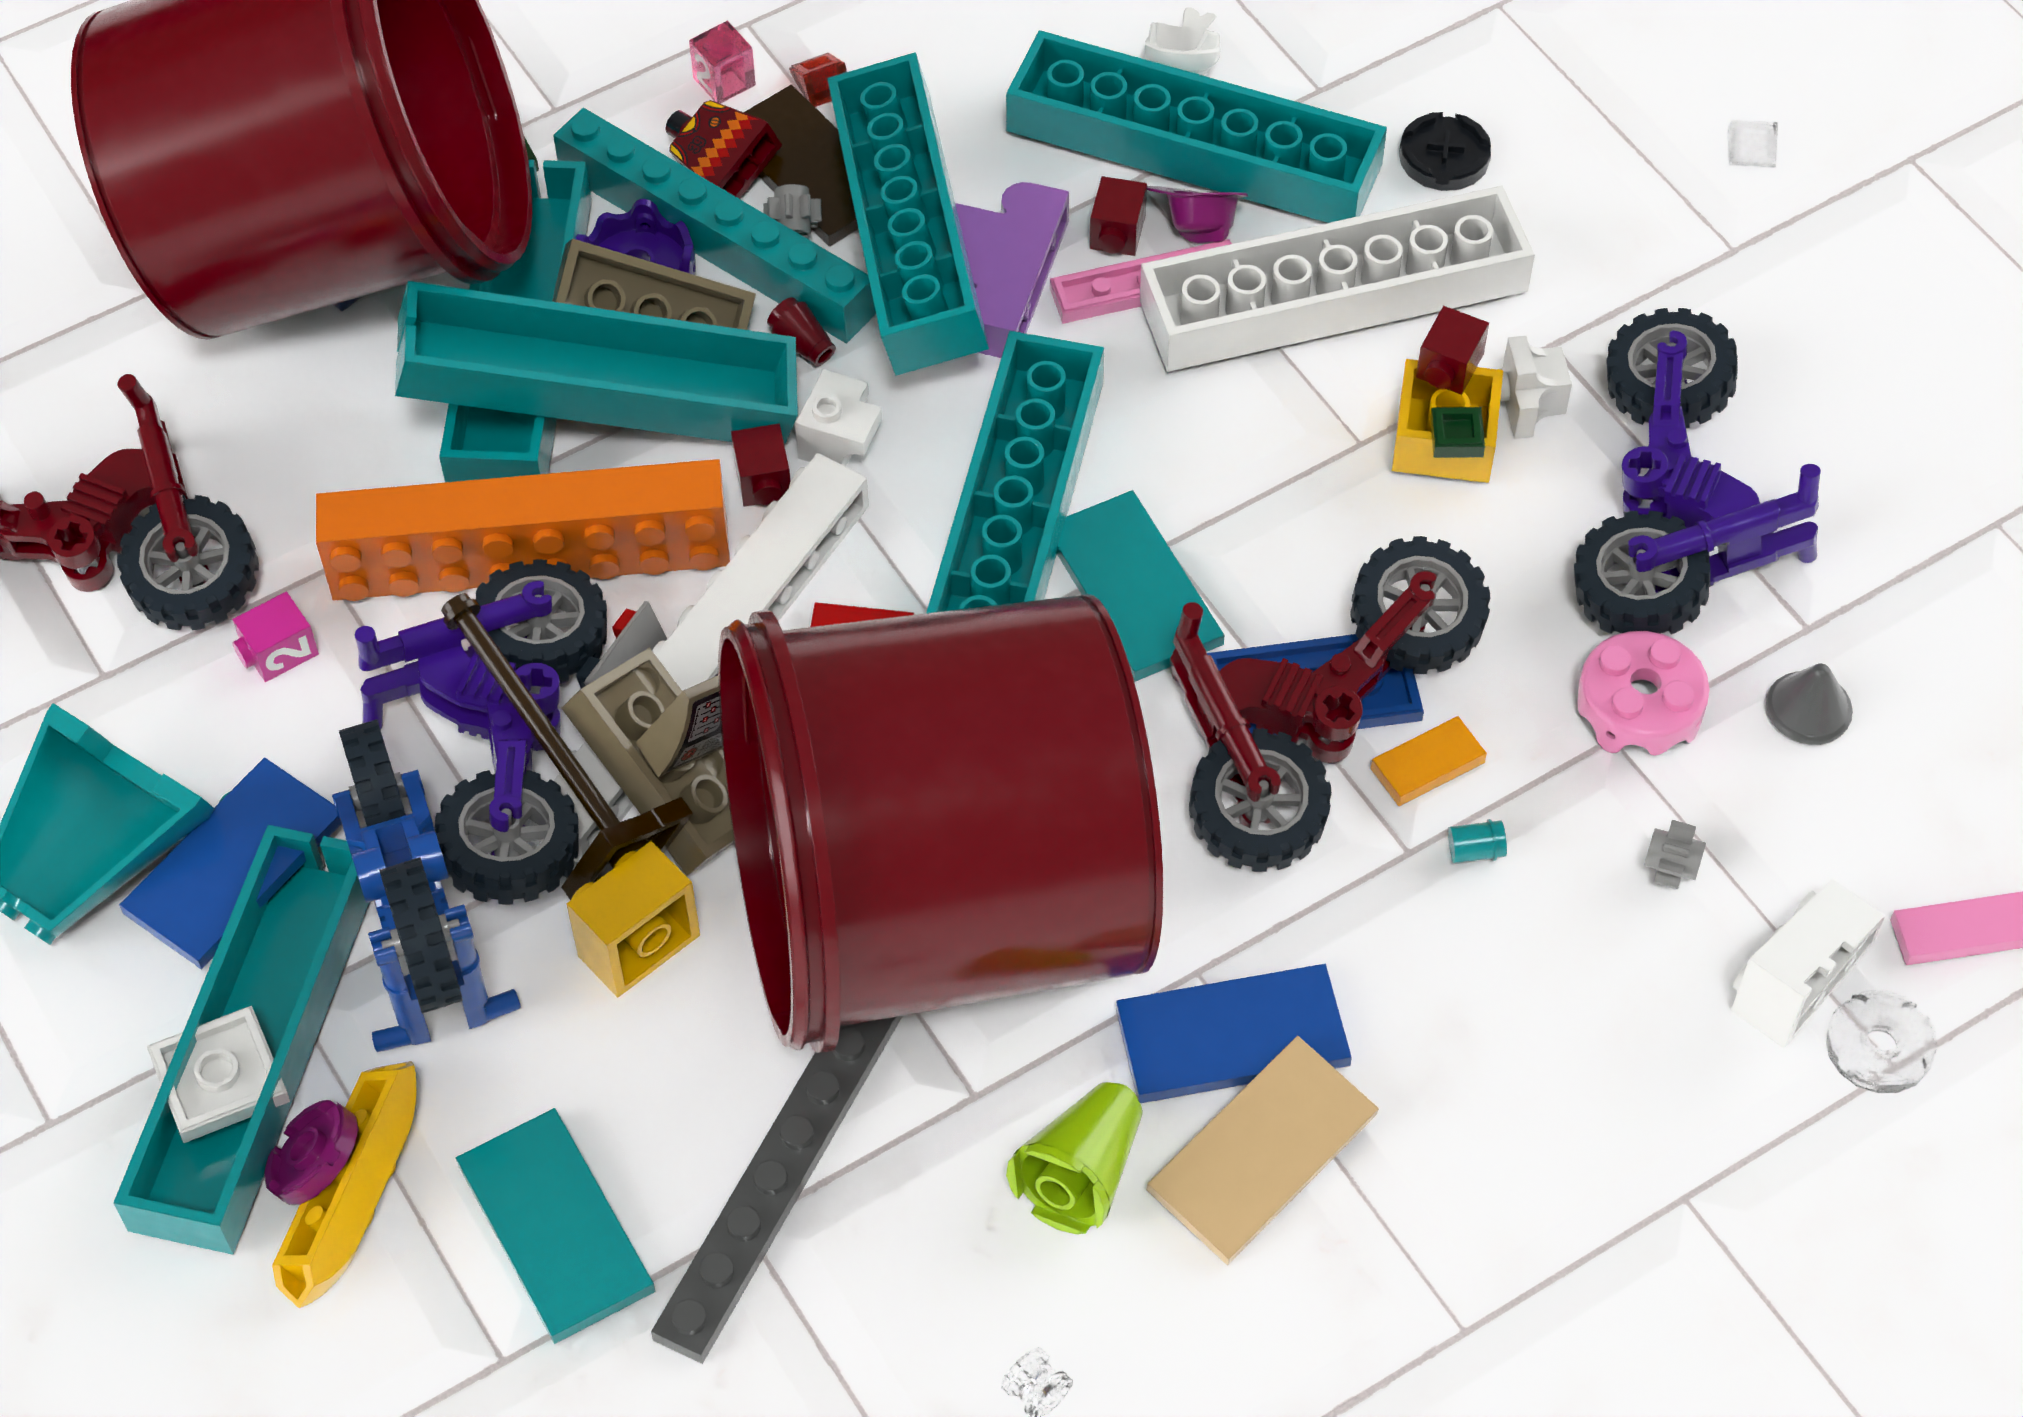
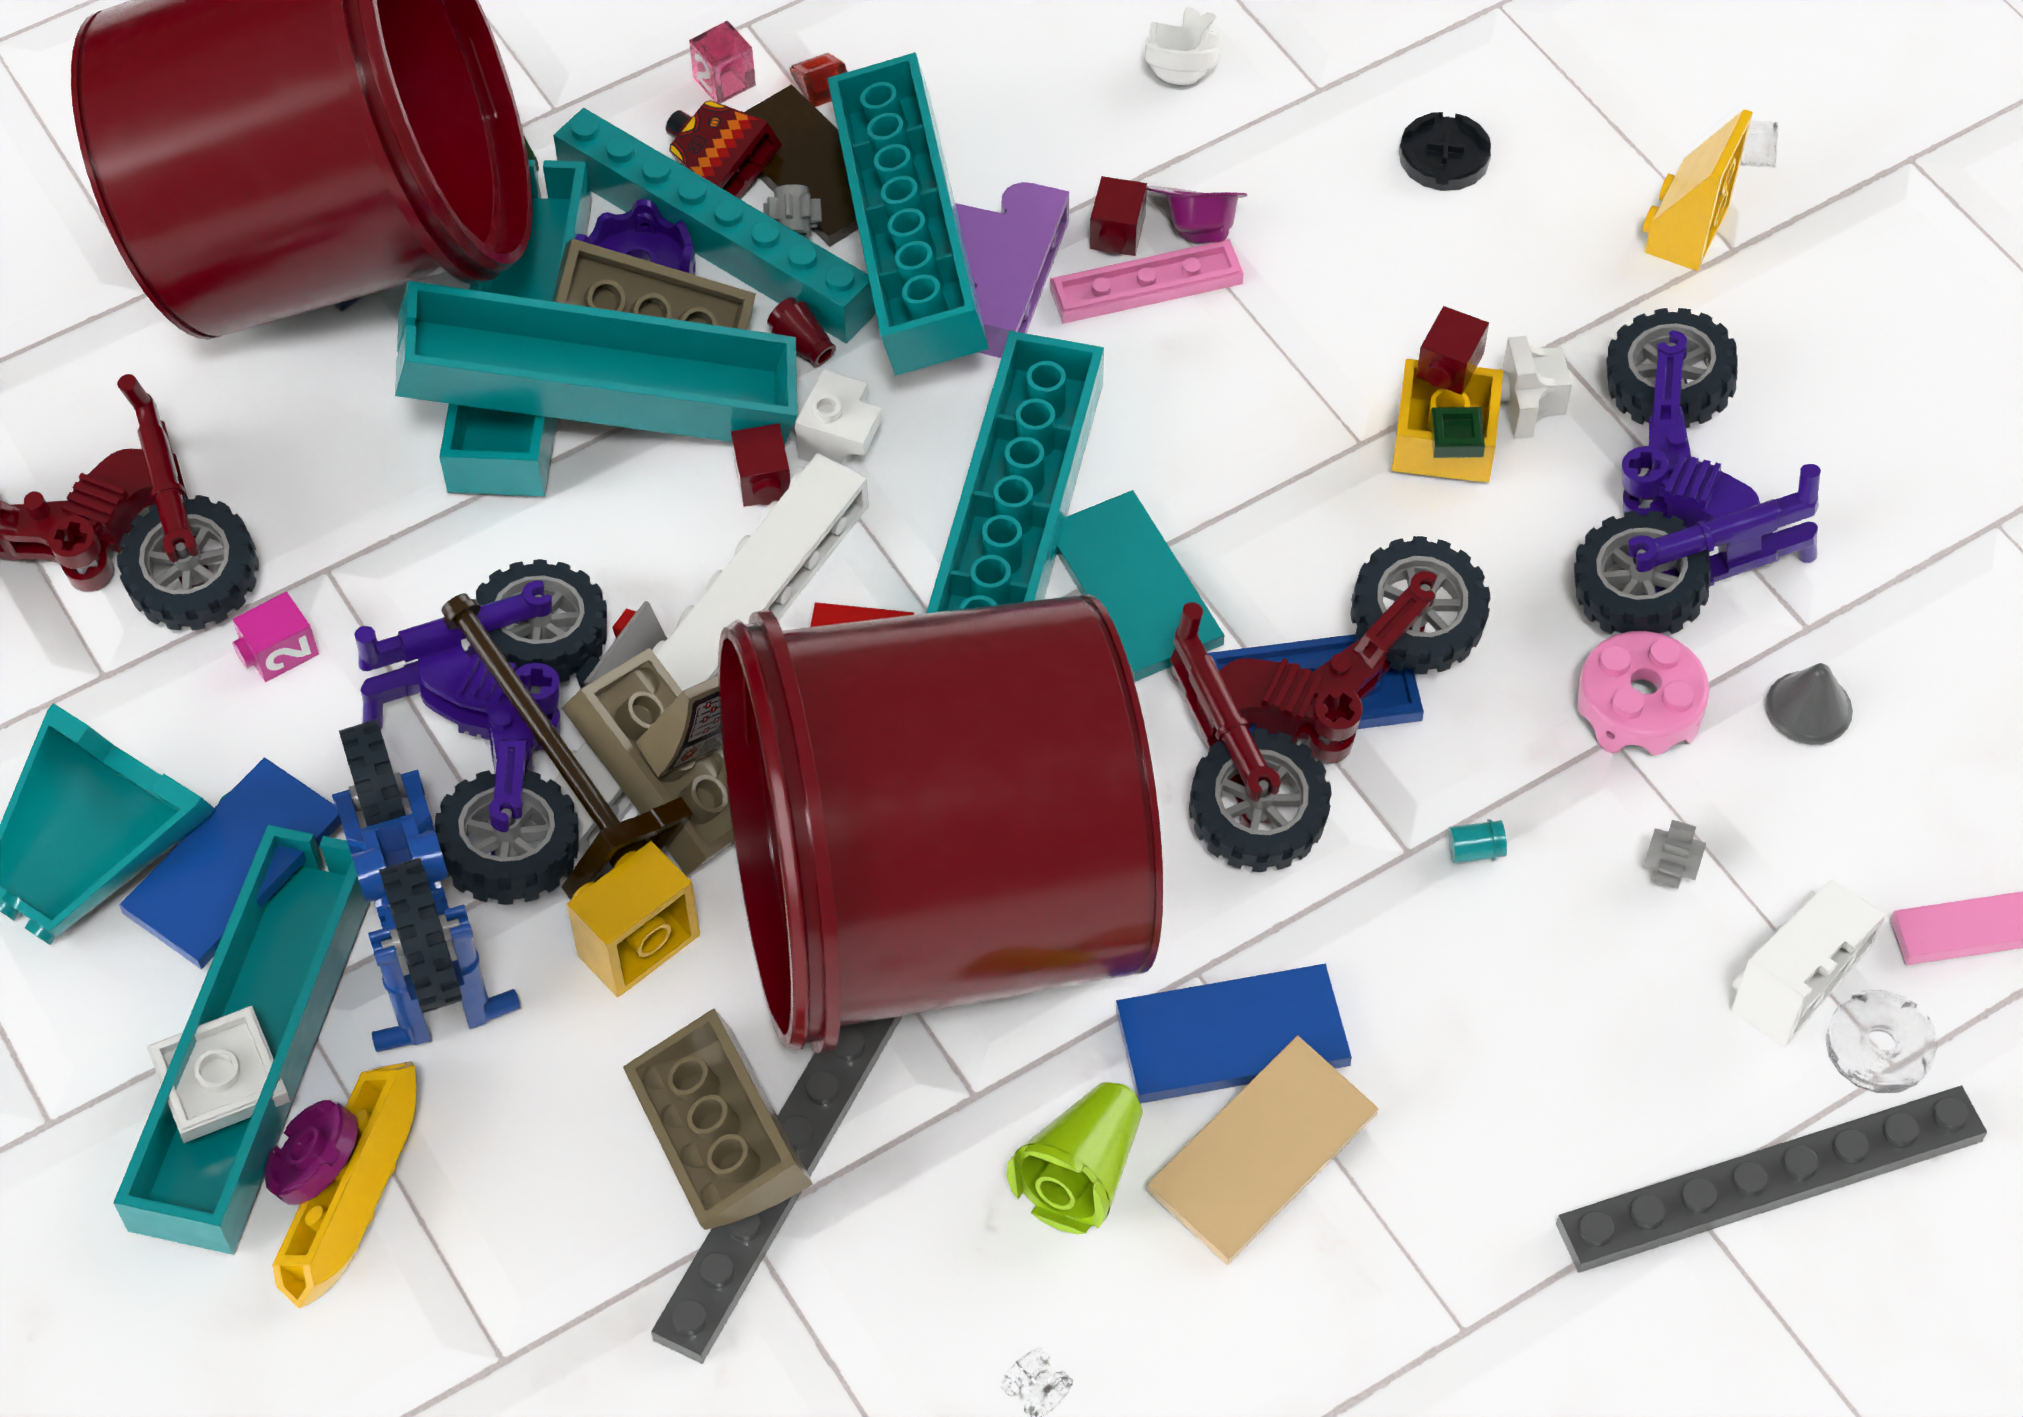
orange brick [316,459,730,601] -> none
teal tile [455,1108,656,1344] -> none
teal brick [1006,30,1387,223] -> none
white brick [1140,185,1535,372] -> none
light orange tile [1370,716,1487,806] -> none
none -> dark tan slope [623,1008,813,1230]
none -> dark grey plate [1556,1085,1987,1273]
none -> yellow slope [1642,109,1753,271]

